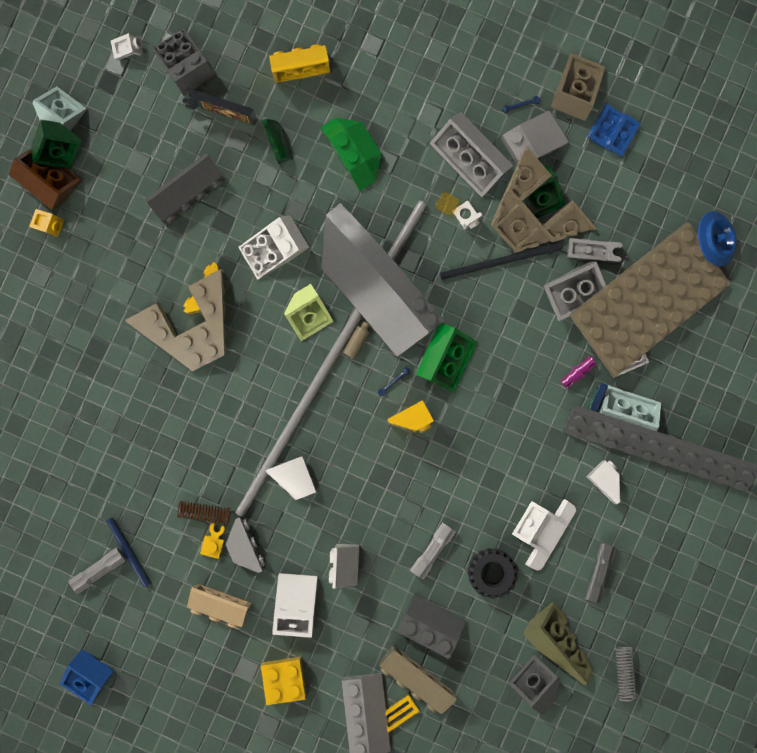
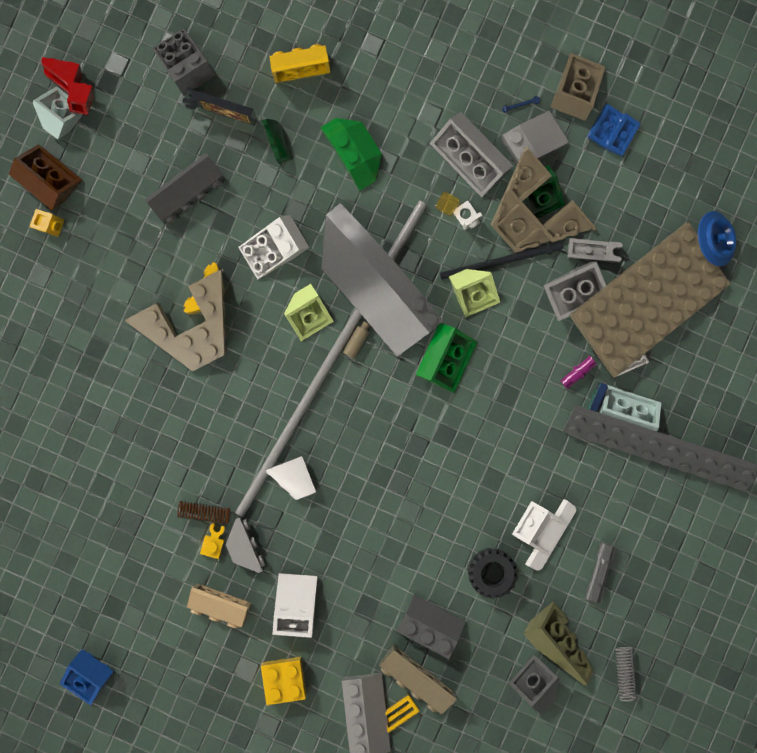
dark green slope [31,119,82,169] -> none
light grey axle [69,547,127,594] -> none
dark blue bar [106,517,151,588] -> none
white bracket [111,33,143,60] -> none
white slope [329,544,359,588] -> none
dark blue hinge [378,367,410,396] -> none
yellow slope [387,400,434,433] -> none
light grey axle [410,522,456,580] -> none
white slope [586,460,620,504] -> none
none -> red arch [41,57,94,115]
none -> yellowish green slope [449,269,500,317]

